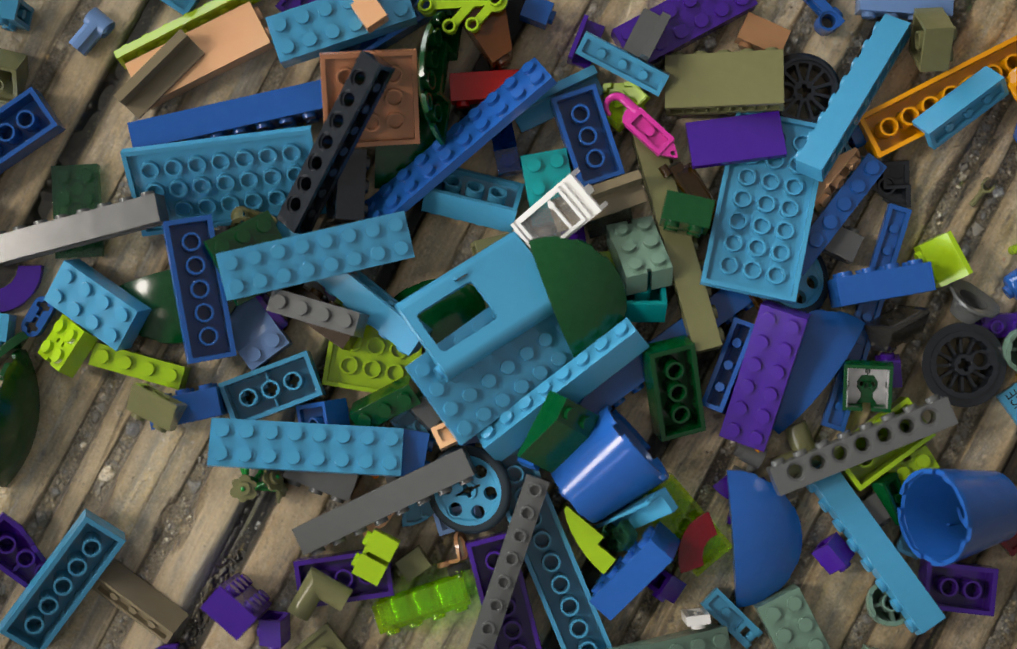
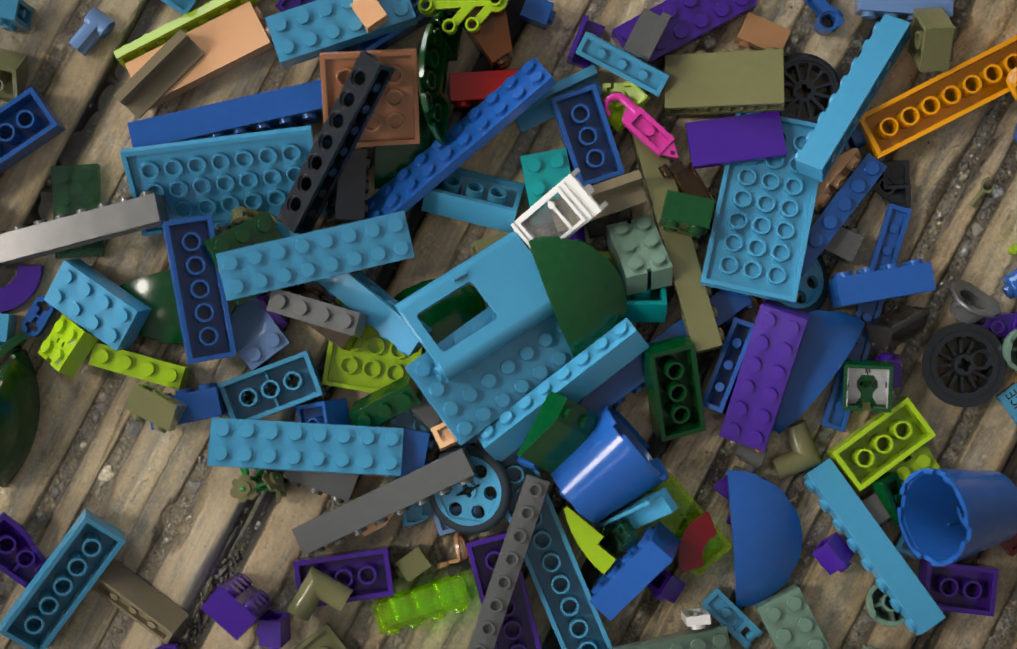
lime piece [351,528,401,586] -> none
slope [491,122,521,178] -> none
dark grey brick [766,394,959,496] -> none
dark azure panel [912,66,1009,150] -> none
lime slope [913,231,973,288] -> none

